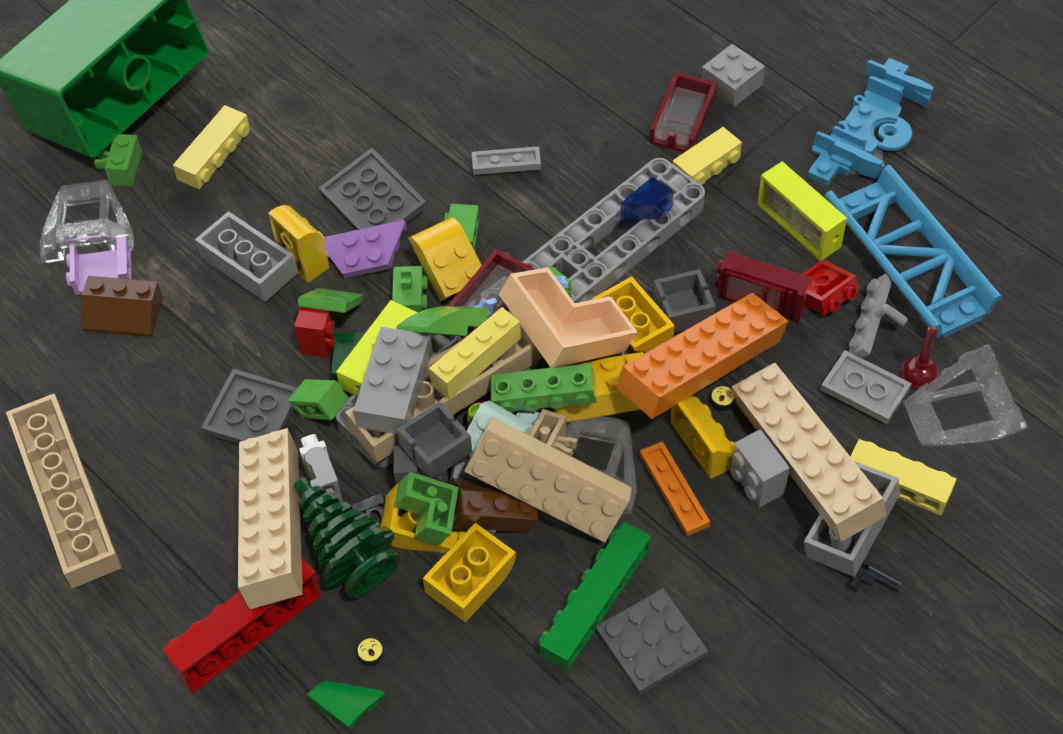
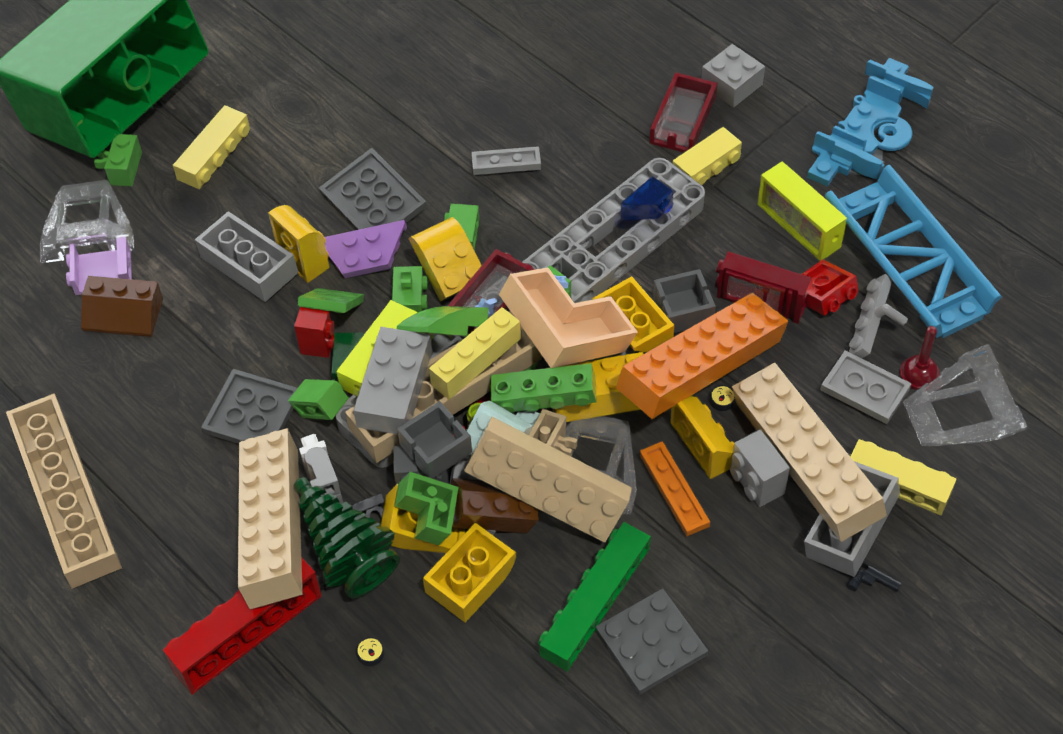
green slope [307,681,386,731] -> none

